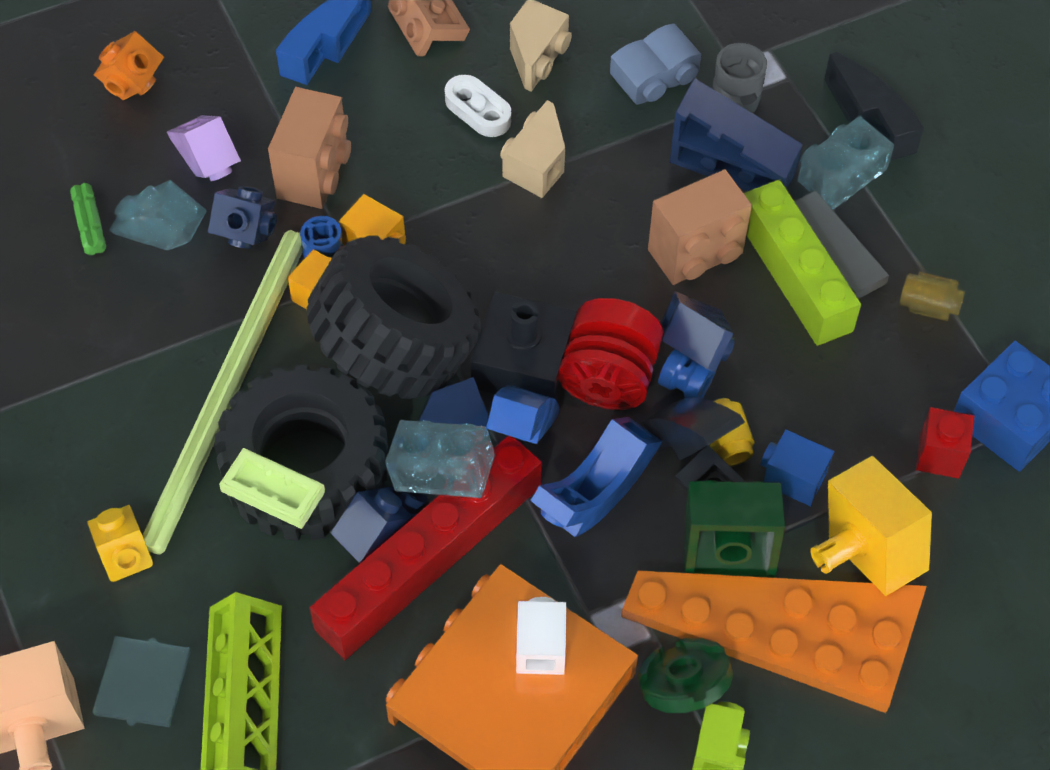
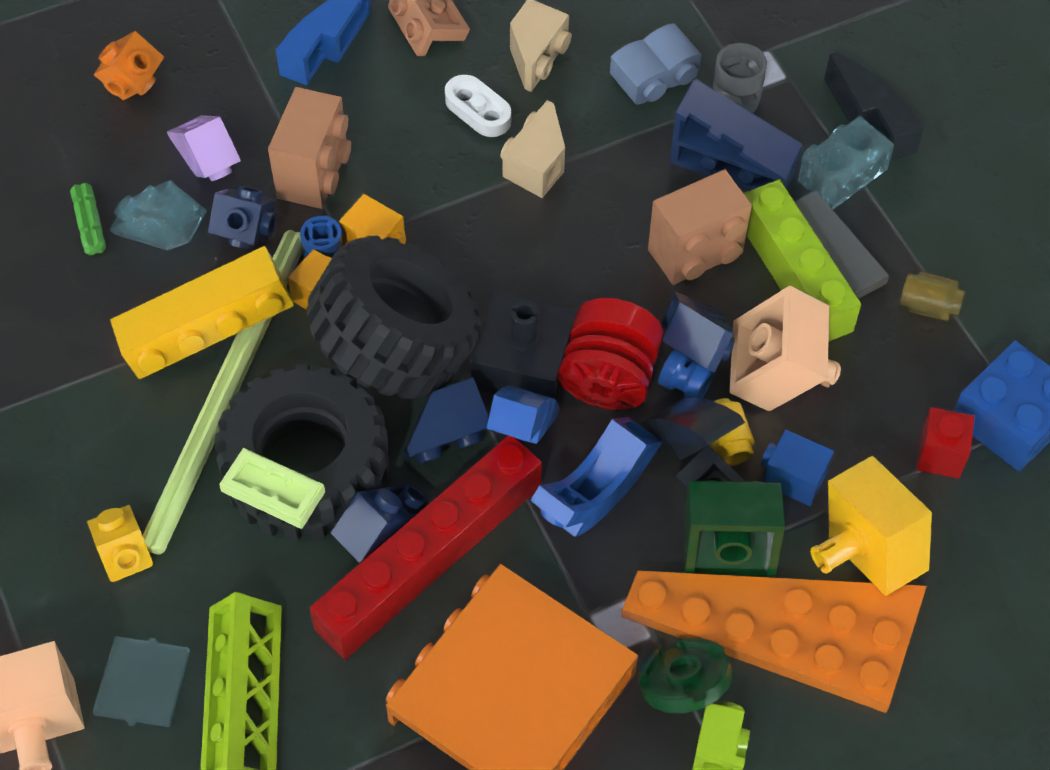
clear light blue brick [385,420,495,498] -> none
white brick [516,597,566,675] -> none
none -> yellow brick [110,246,294,380]
none -> light nougat brick [730,286,841,411]

